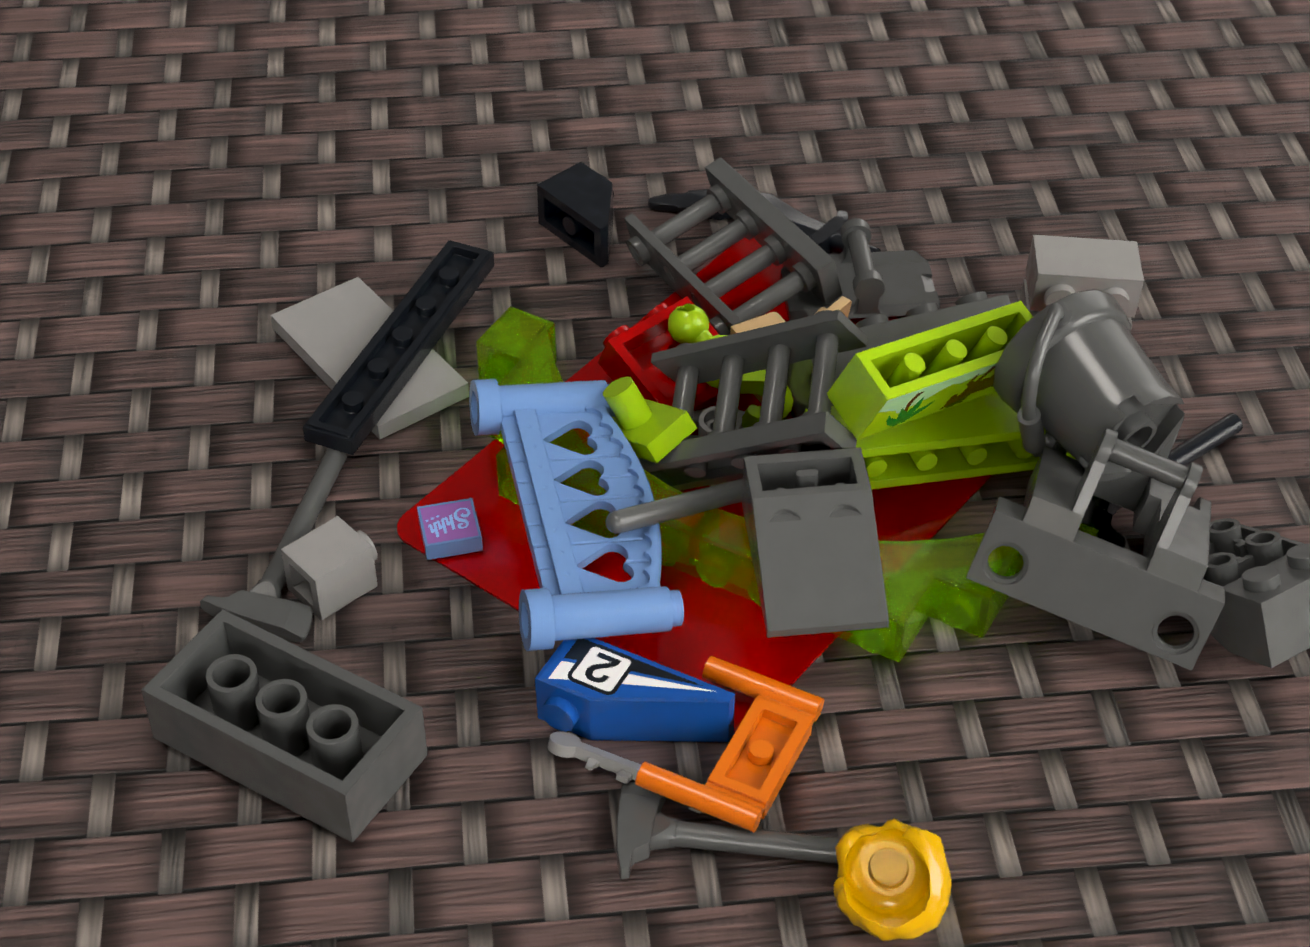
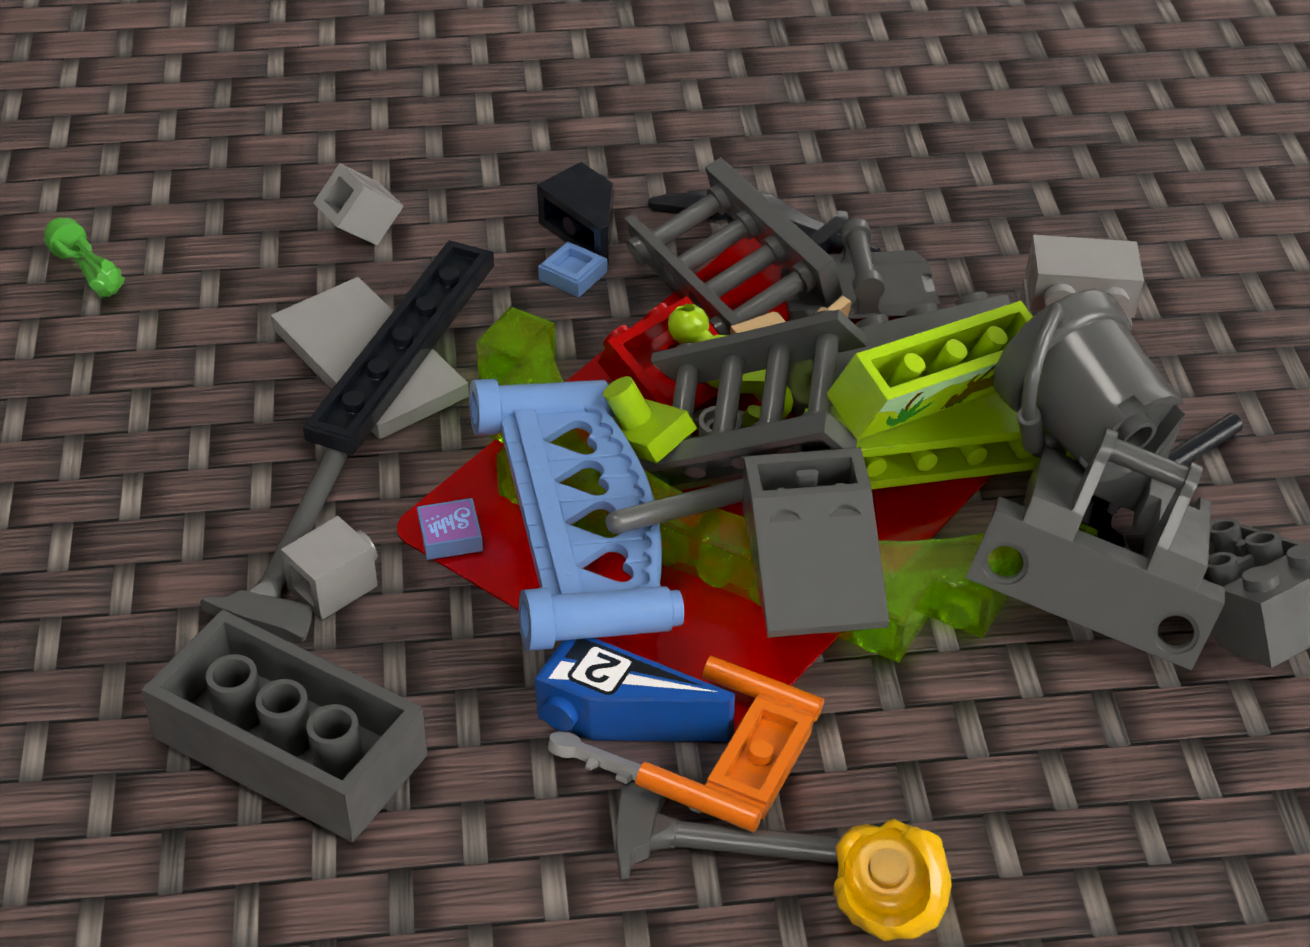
none -> bright green piece [44,218,125,298]
none -> light grey brick [313,163,404,245]
none -> medium blue tile [538,241,607,298]

